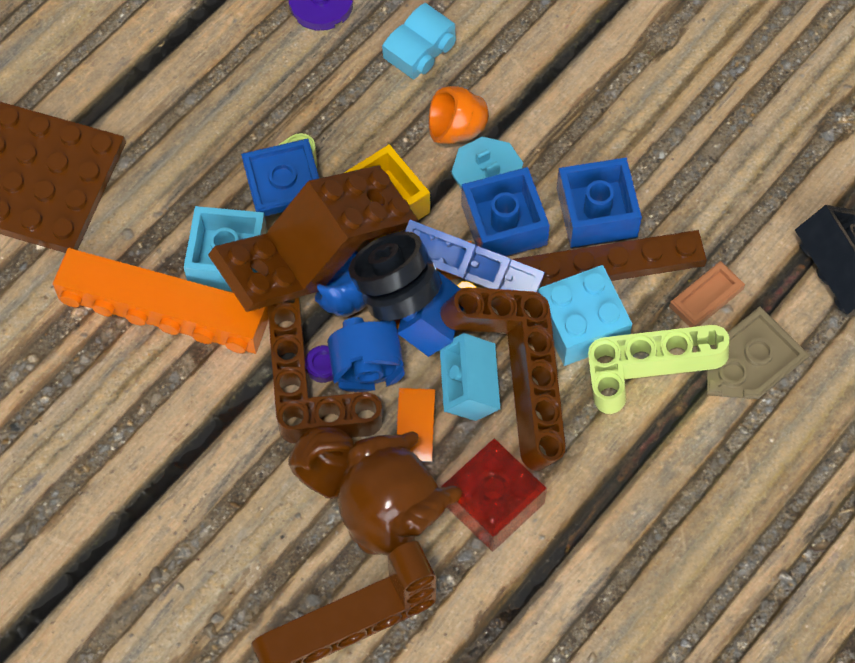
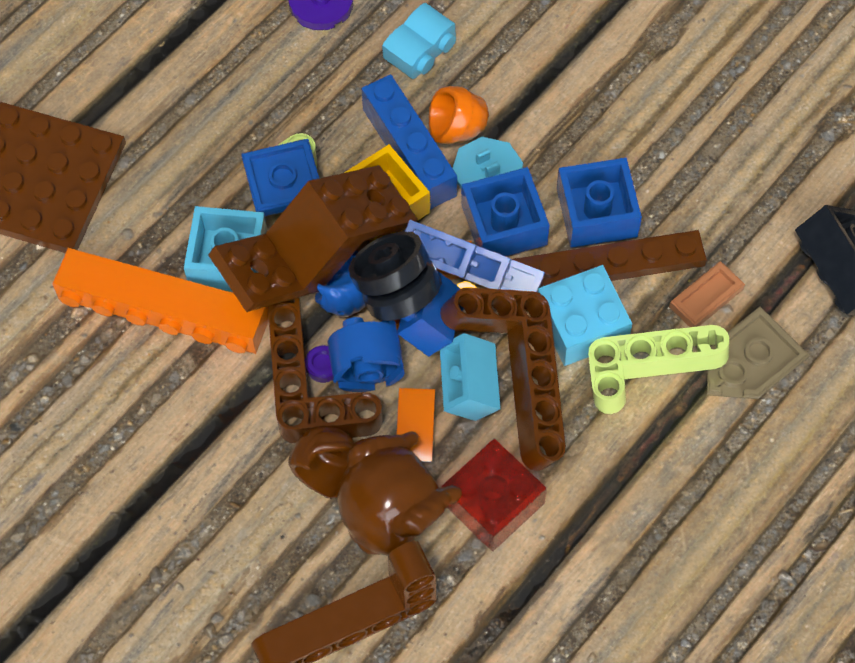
none -> blue brick [361,74,457,209]

